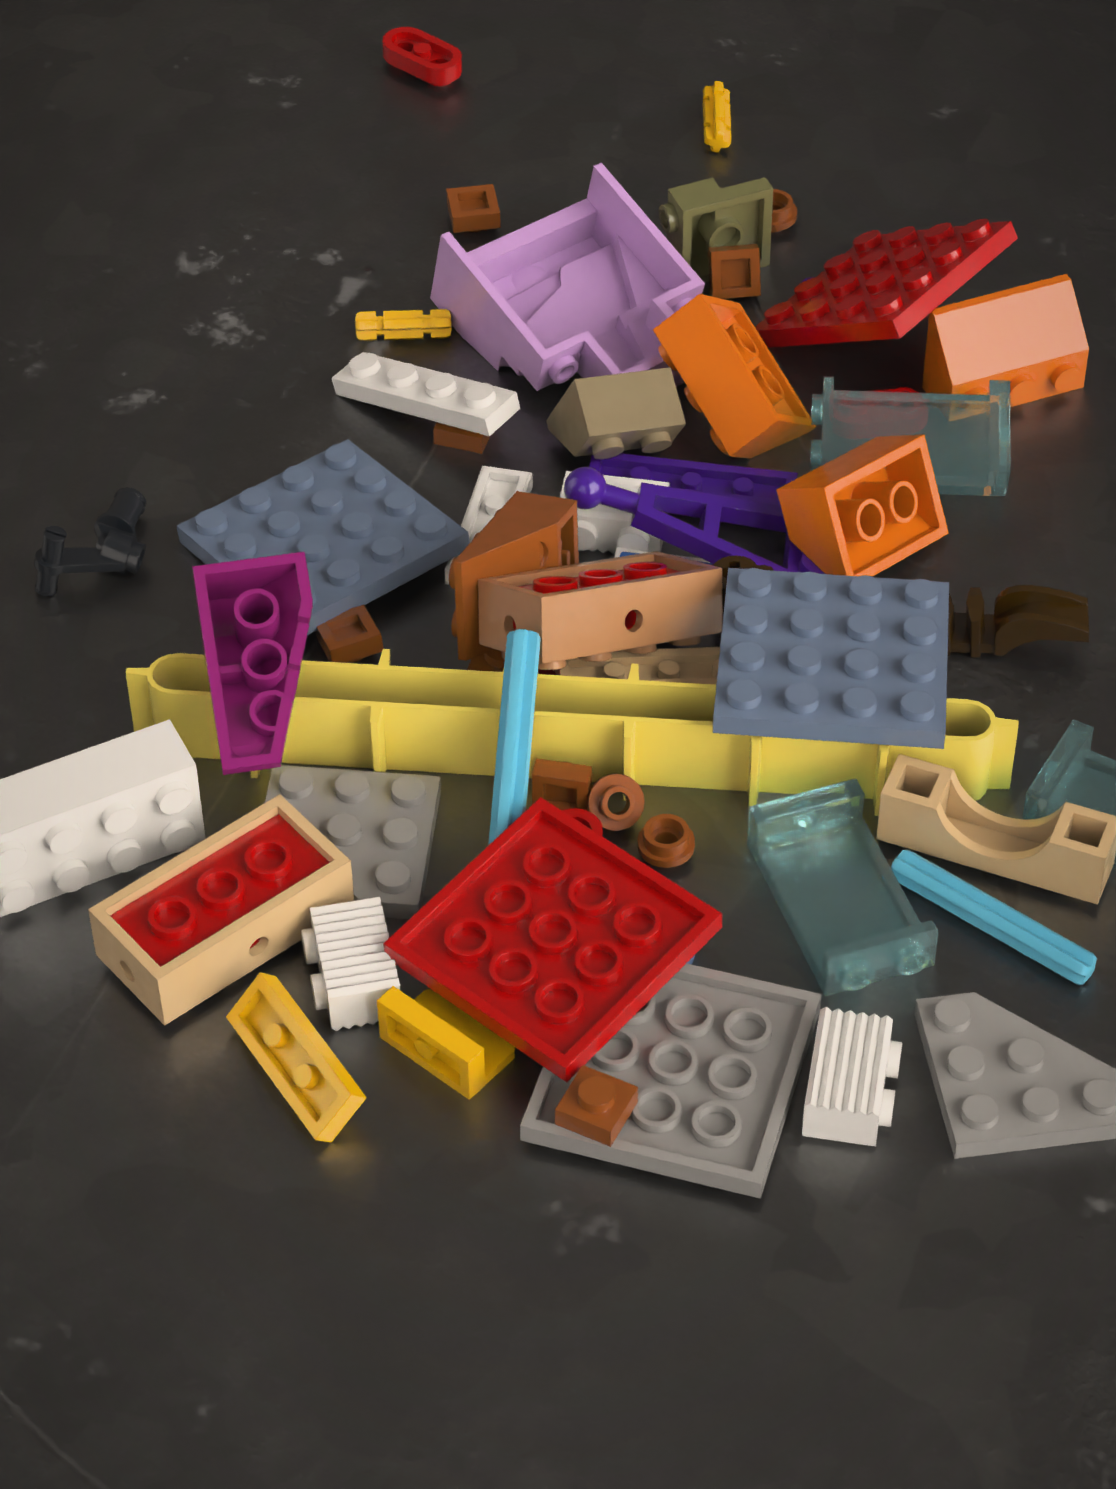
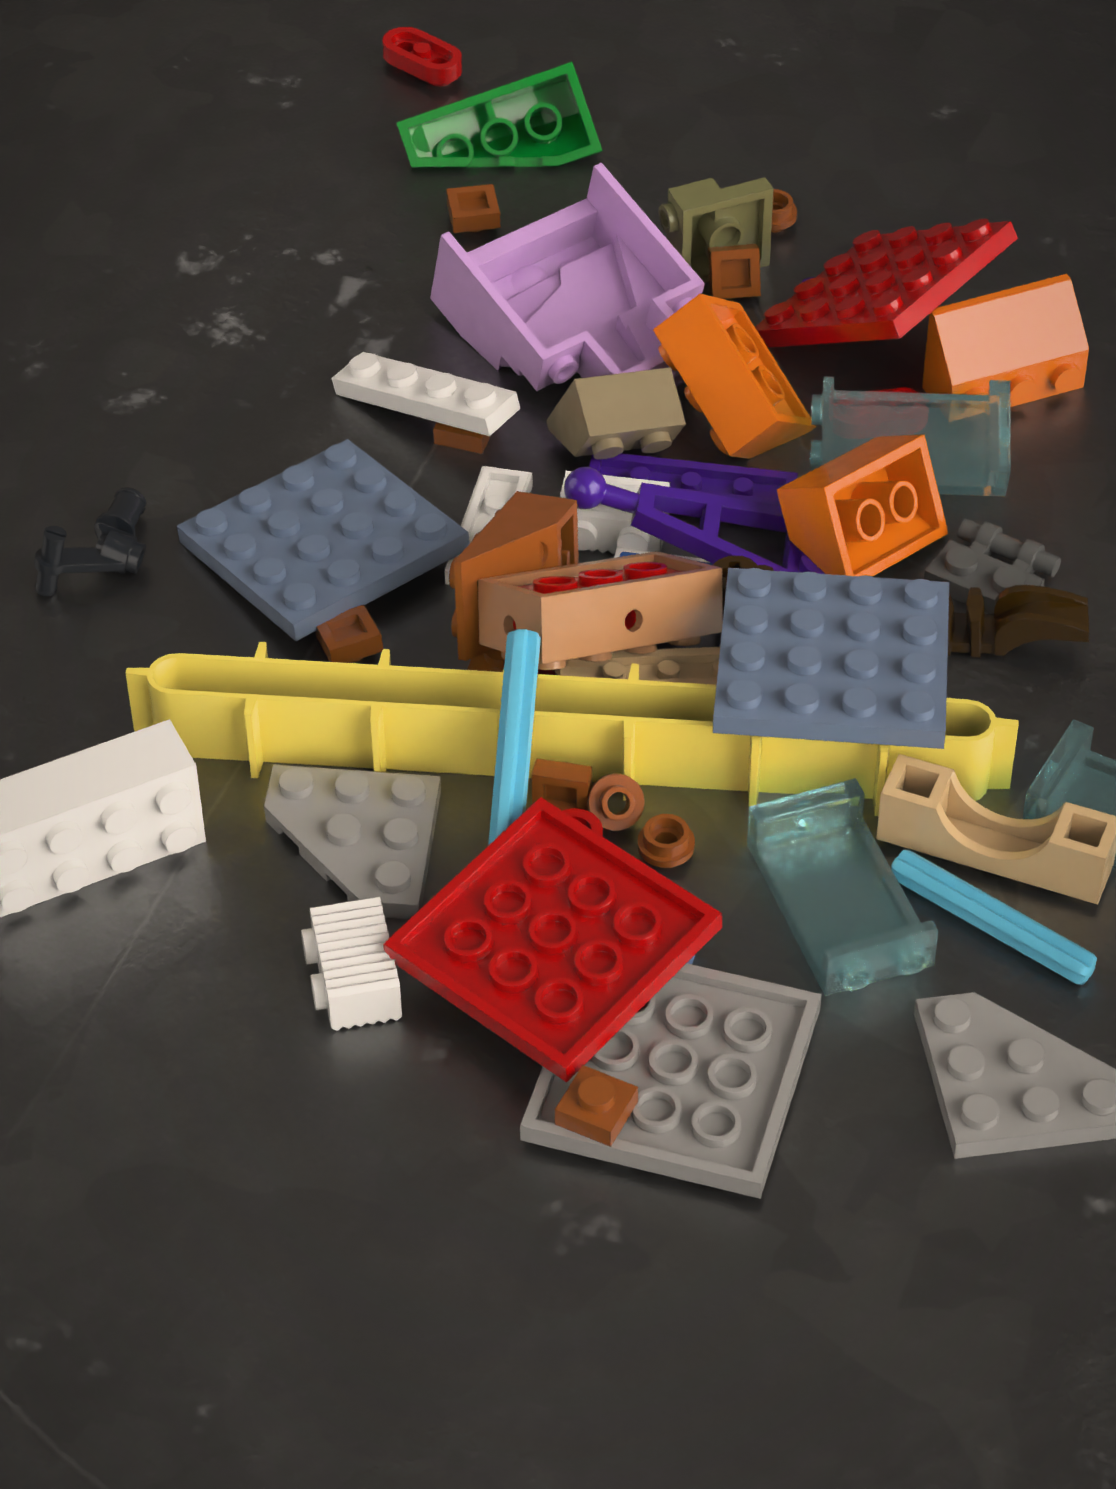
brick [88,794,354,1026] -> none
magenta wedge [192,552,313,775] -> none
yellow plate [226,972,367,1143] -> none
yellow axle [355,309,452,341] -> none
yellow panel [377,986,515,1100] -> none
yellow axle [703,81,731,153] -> none
white brick [802,1007,902,1147] -> none
none -> green wedge [396,62,603,168]
none -> dark grey plate [924,518,1061,614]

